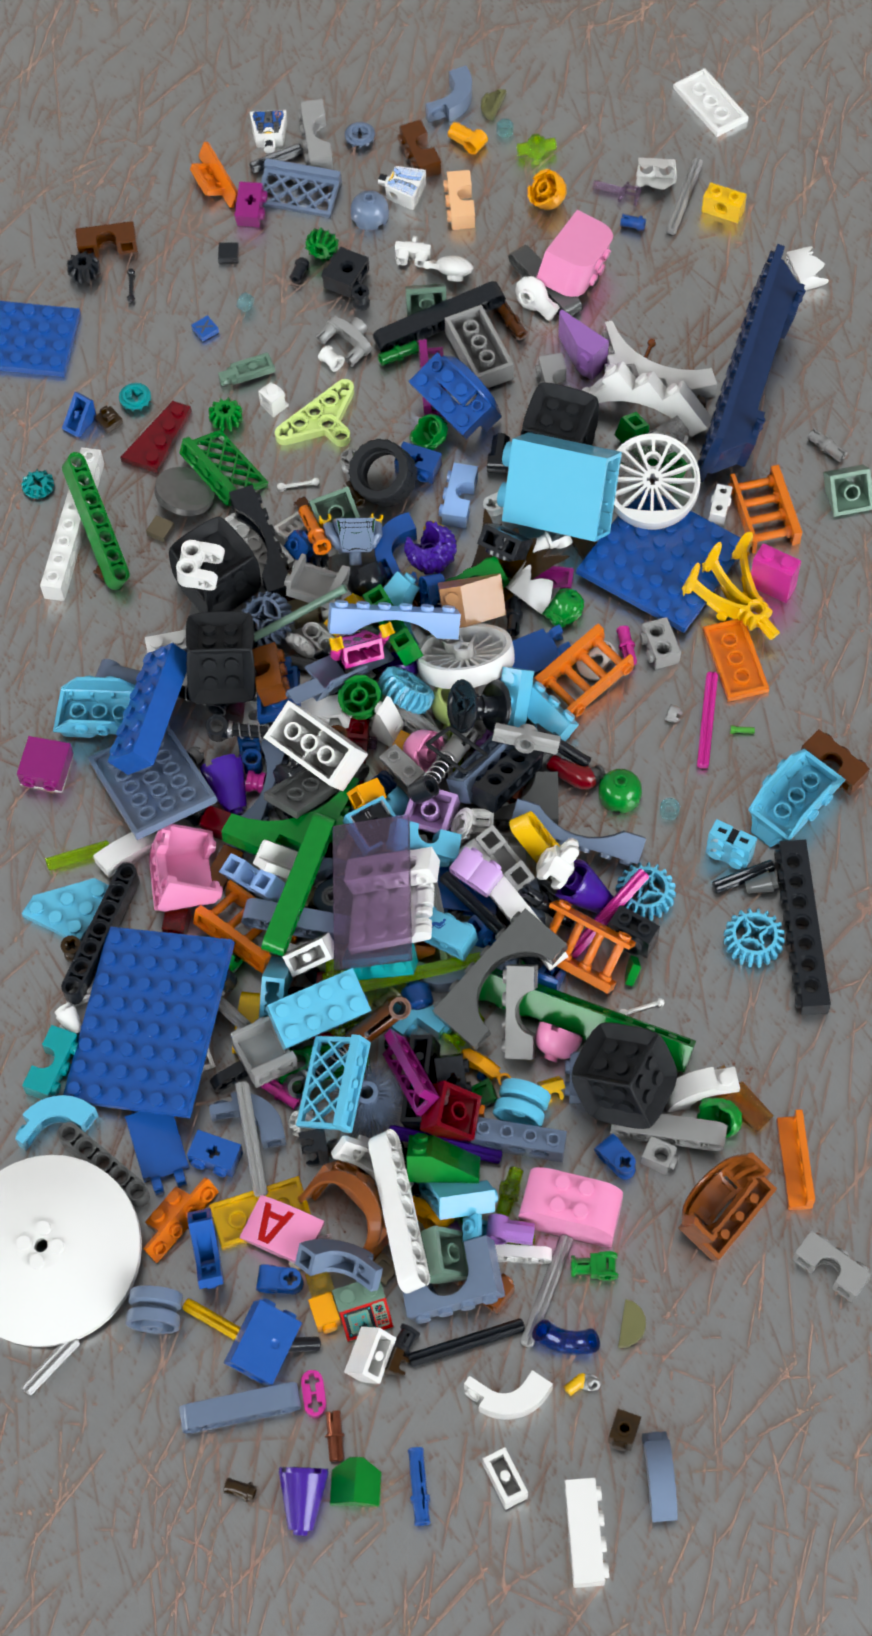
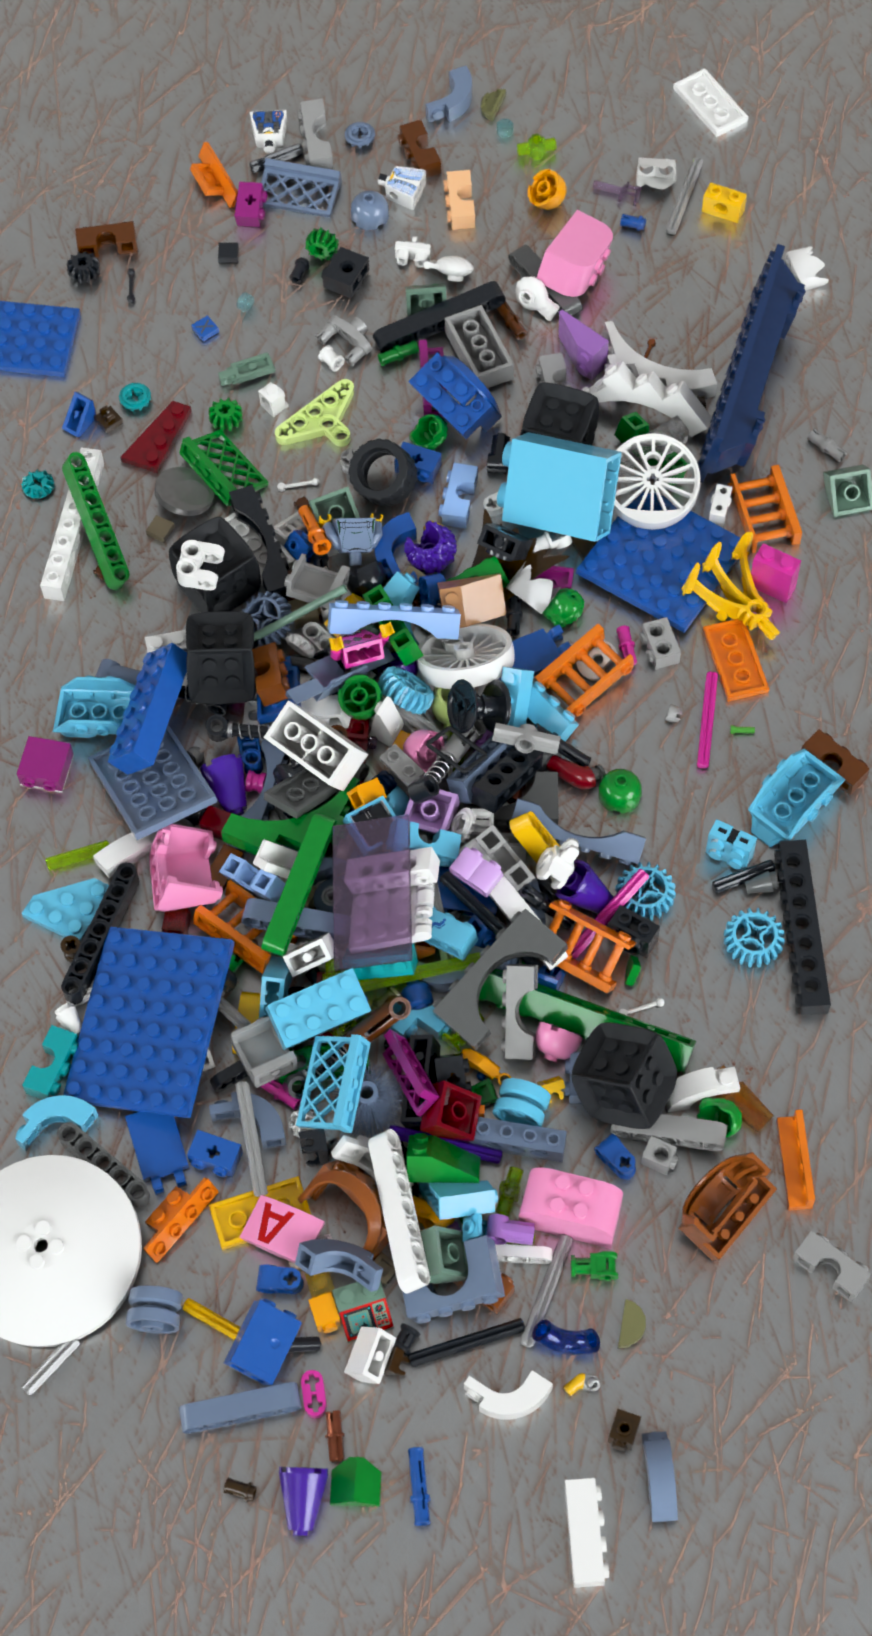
blue arch [187,1208,224,1289] -> none
dark brown pin [343,481,366,508] -> none
black bush [351,284,370,311] -> none
light orange piece [448,122,488,155] -> none
white brick [483,1447,528,1510] -> none
clear light blue bush [660,798,680,820] -> none

